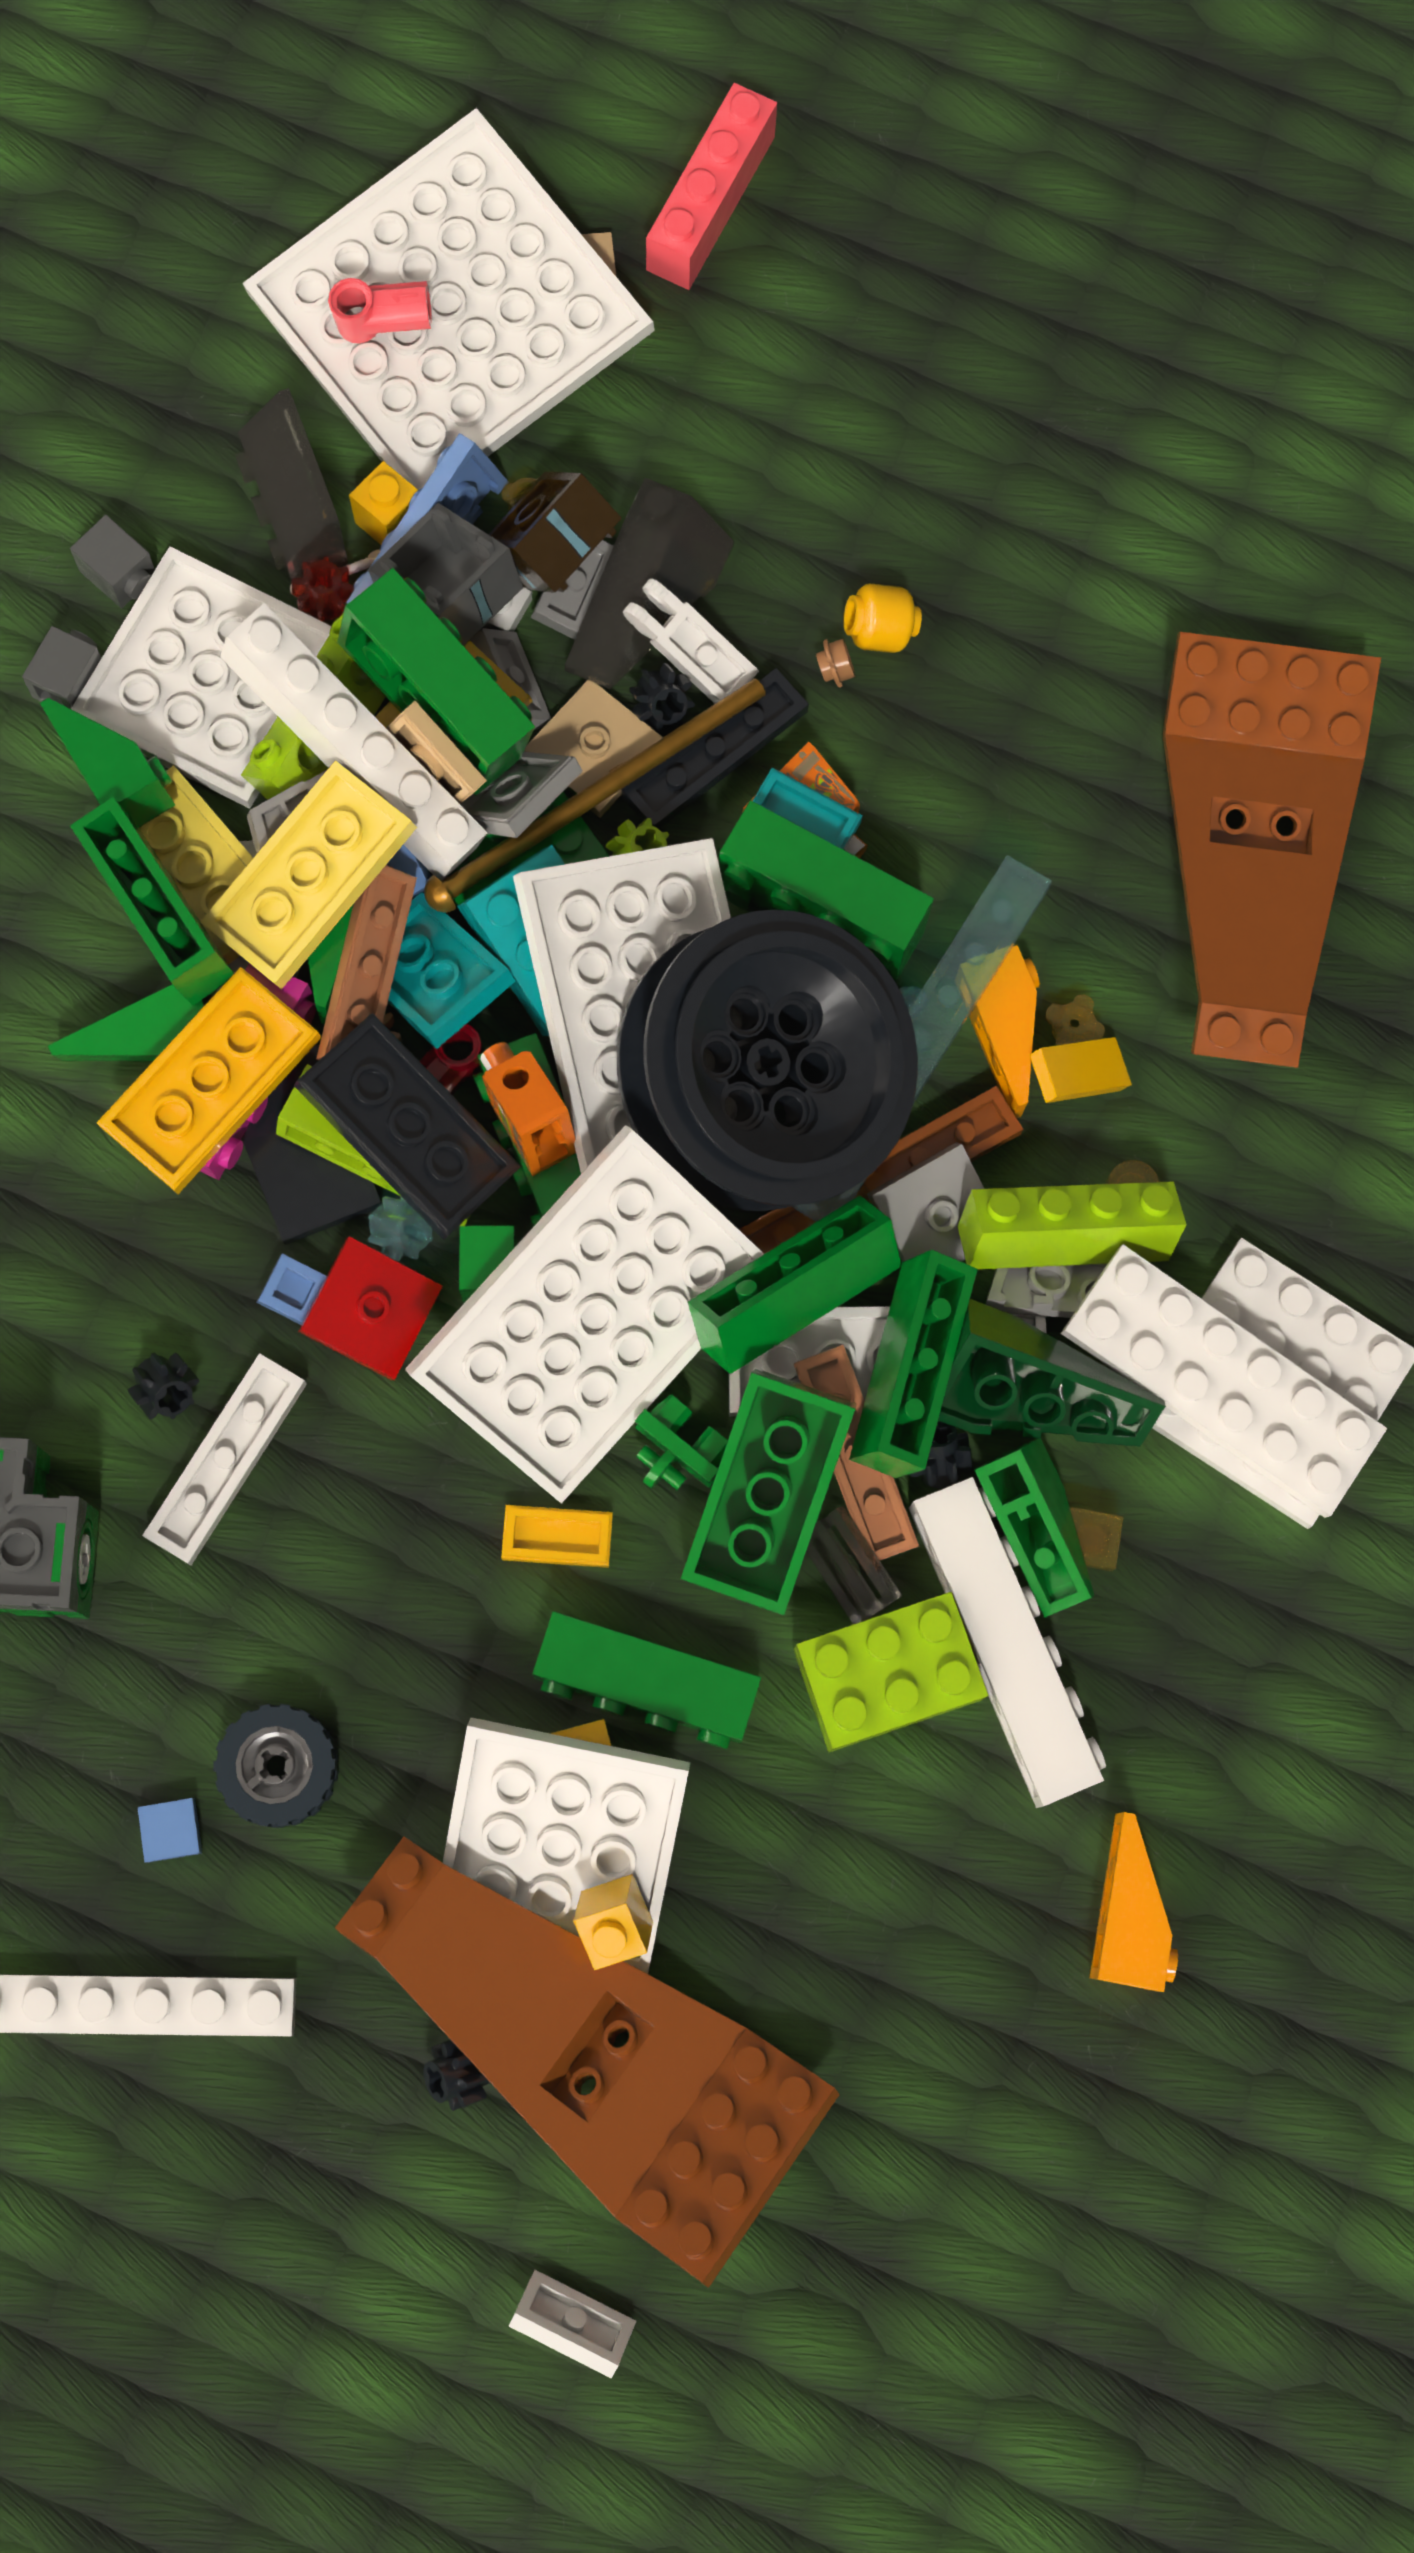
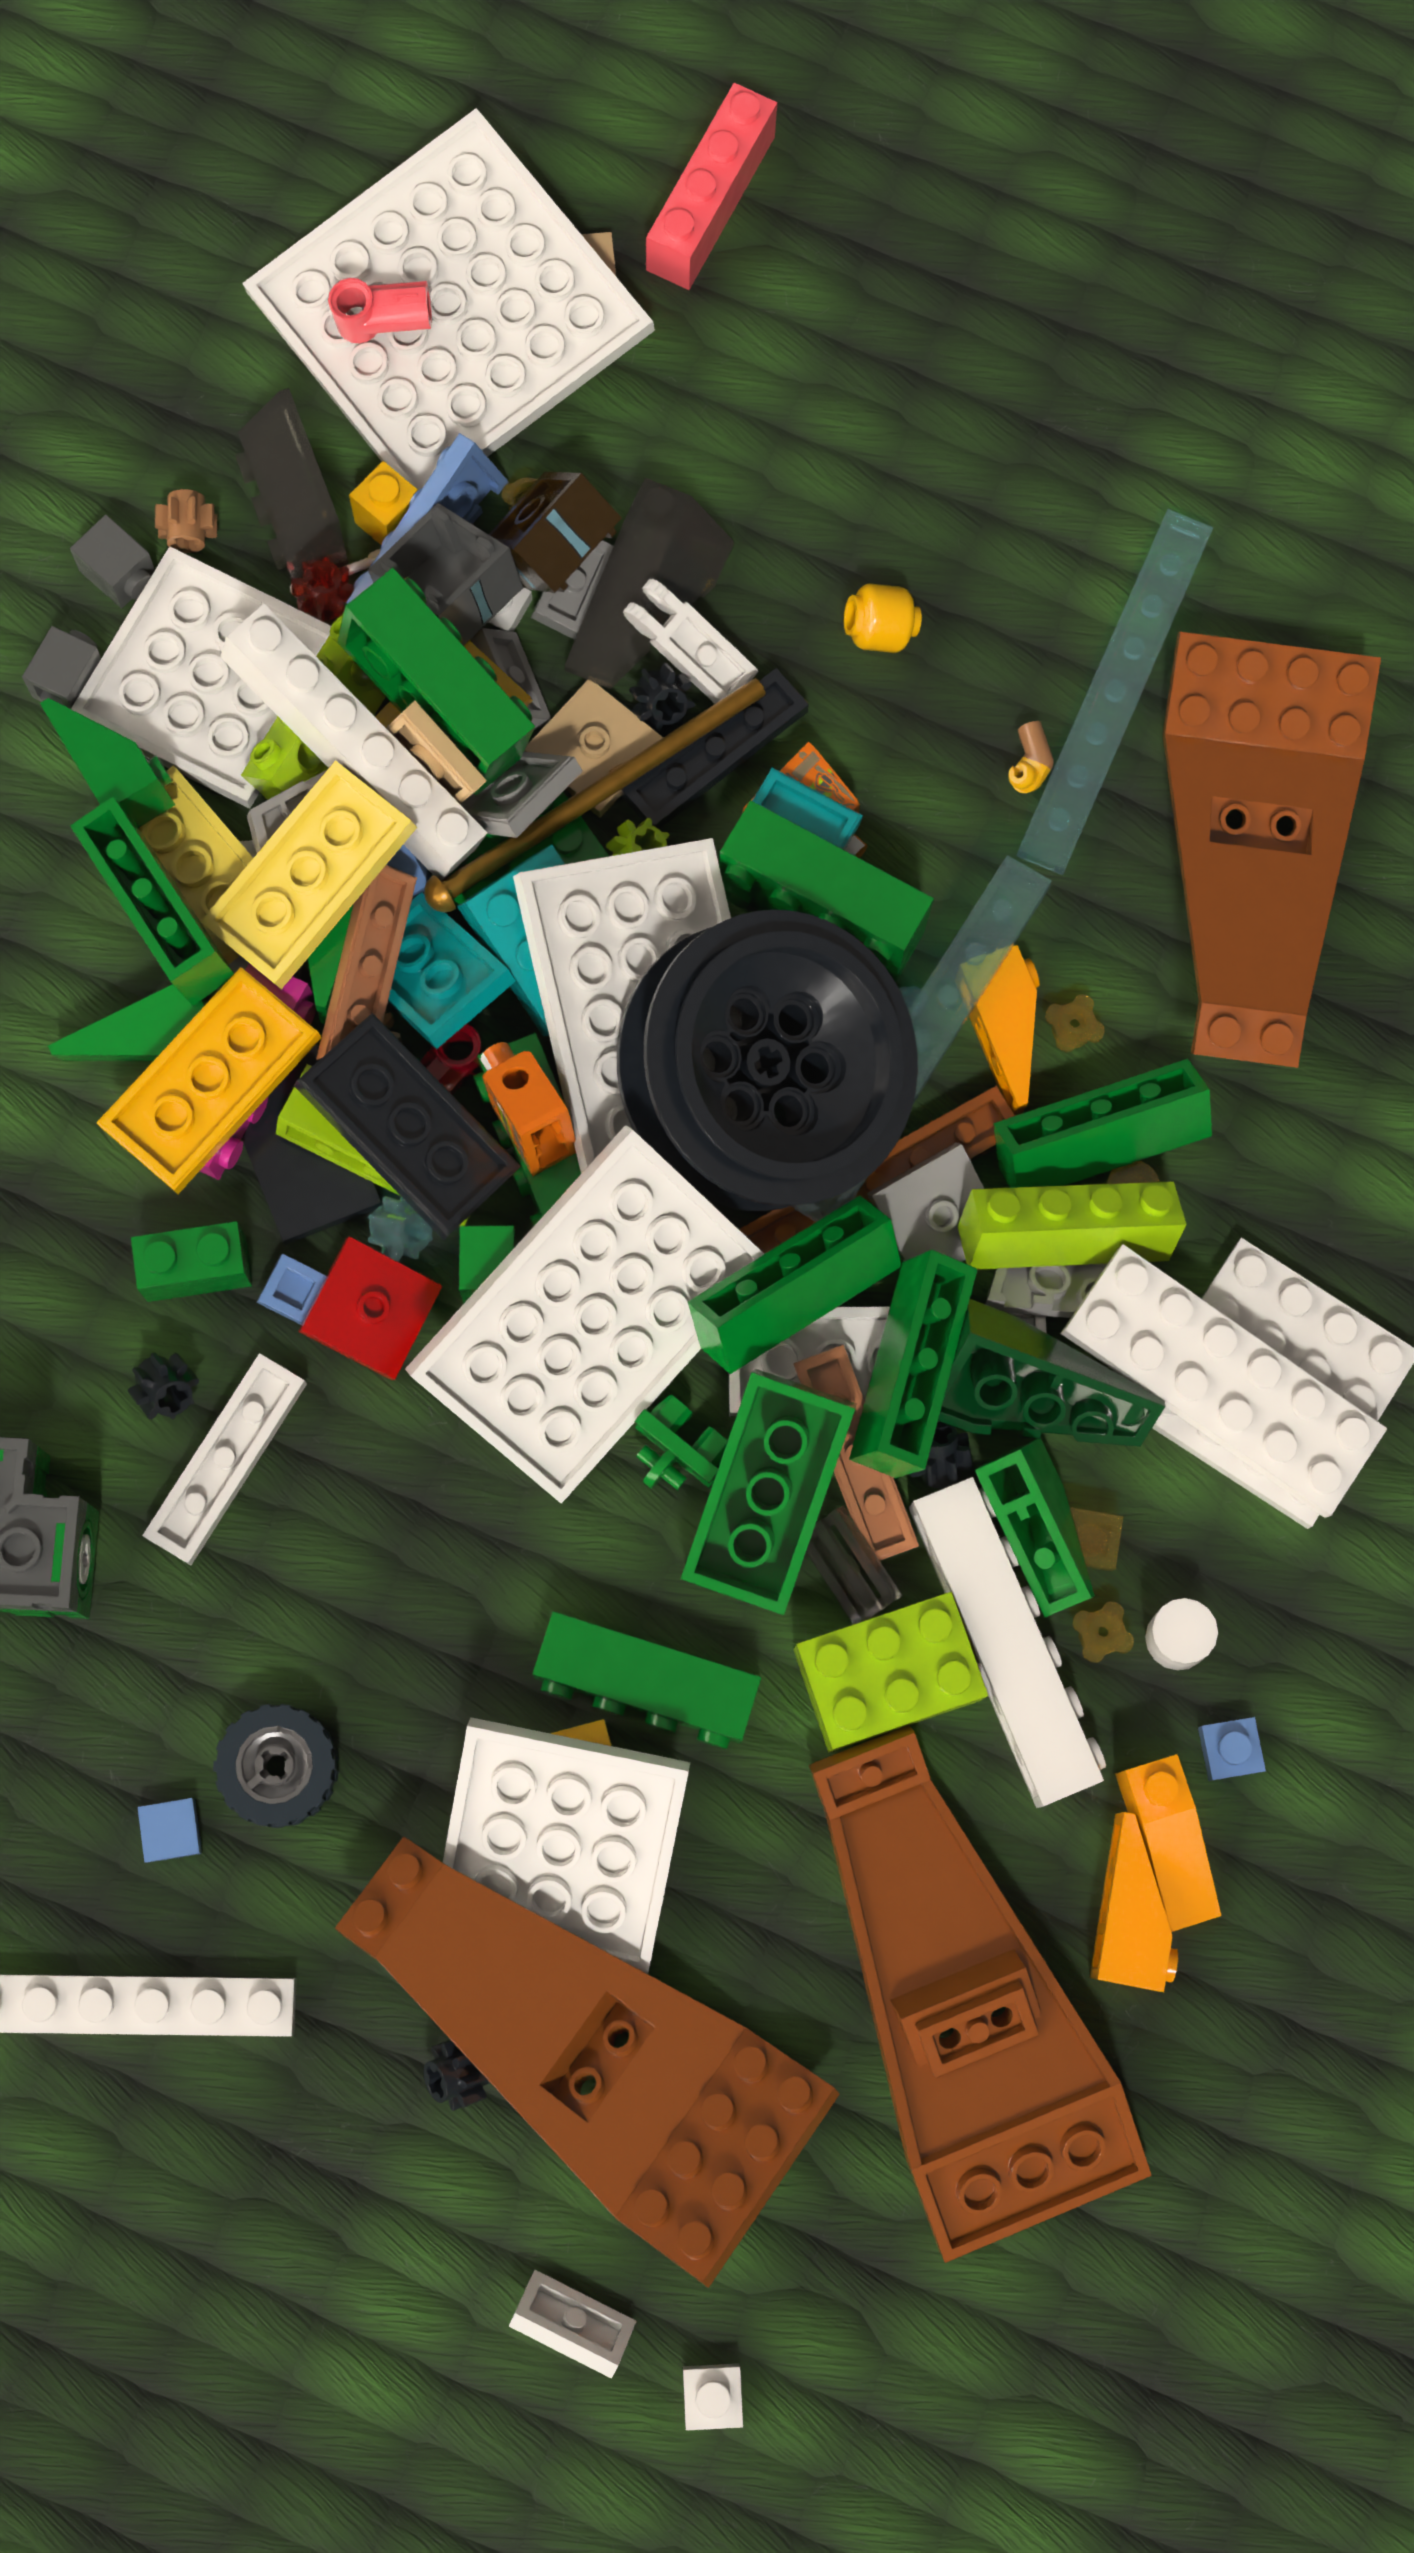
yellow tile [501,1505,613,1568] -> none
yellow brick [573,1874,653,1970] -> none
medium nougat plate [816,638,856,687] -> none
yellow tile [1029,1037,1132,1103] -> none
none -> green brick [131,1221,252,1302]
none -> medium nougat gear [155,489,217,553]
none -> white plate [683,2363,743,2430]
none -> dark orange wing [808,1725,1152,2263]
none -> green brick [993,1059,1212,1188]
none -> arm [1008,721,1054,793]
none -> clear light blue tile [1016,509,1214,876]
none -> clear yellow plate [1072,1602,1134,1663]
none -> light orange slope [1115,1754,1221,1932]
none -> white piece [1145,1598,1218,1670]
none -> medium blue plate [1198,1717,1266,1781]

